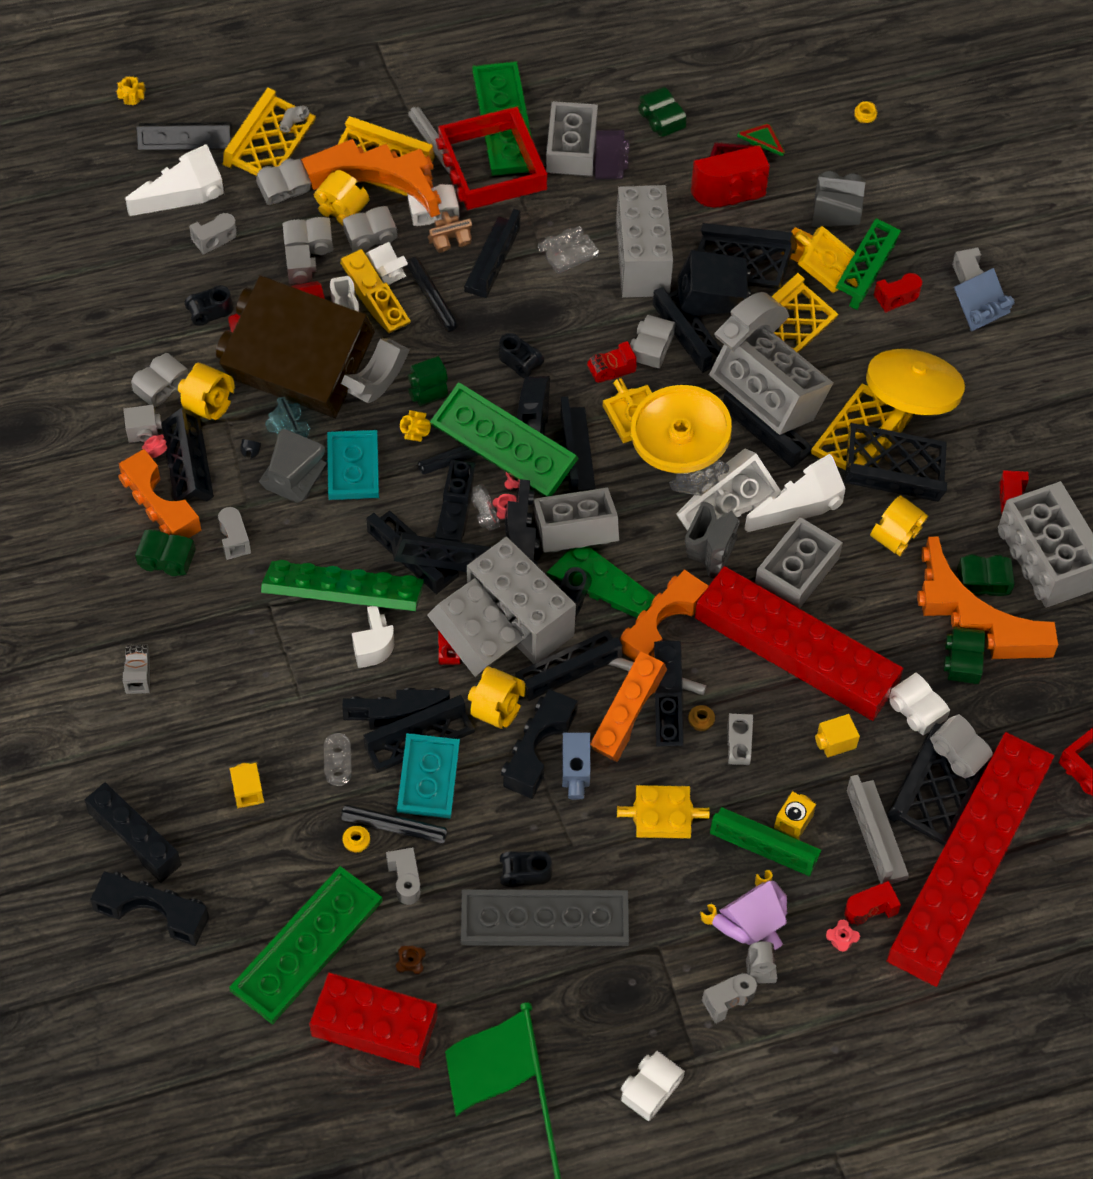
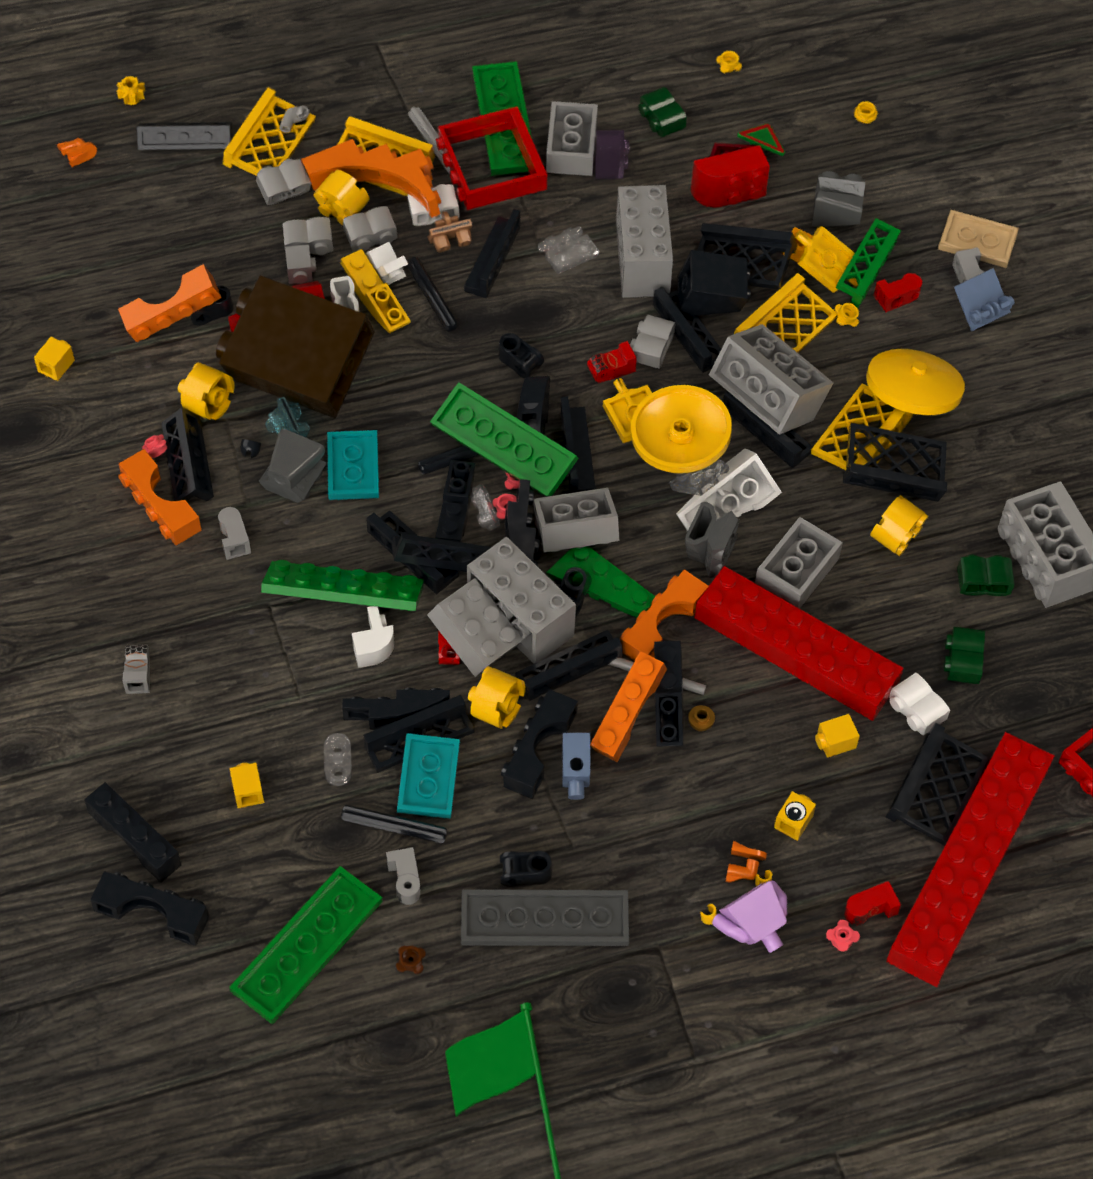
light grey brick [123,405,162,443] -> none
white wedge [125,145,224,216] -> none
light grey brick [131,353,188,407] -> none
dark green brick [135,530,196,576] -> none
light grey leg [189,213,237,254] -> none
red brick [310,972,438,1068] -> none
light grey arch [341,339,410,403] -> none
yellow plate [343,826,370,853] -> none
yellow gear [400,410,431,442] -> none
dark green brick [408,356,448,407] -> none
yellow plate [617,785,710,838] -> none
white brick [621,1051,685,1121] -> none
light grey leg [702,973,757,1024] -> none
green fence [710,807,821,877] -> none
light grey arch [714,292,789,352] -> none
light grey leg [727,713,753,765] -> none
white wedge [745,454,846,532] -> none
light grey leg [746,941,777,984] -> none
light grey fence [847,775,909,884] -> none
orange arch [917,536,1058,659] -> none
light grey brick [930,714,993,778] -> none
red leg [999,470,1029,514] -> none
none -> yellow brick [34,337,75,381]
none -> orange piece [57,138,97,168]
none -> orange arch [118,264,222,342]
none -> yellow plate [716,51,742,73]
none -> orange piece [726,841,767,883]
none -> yellow plate [834,303,859,327]
none -> tan tile [938,210,1019,268]

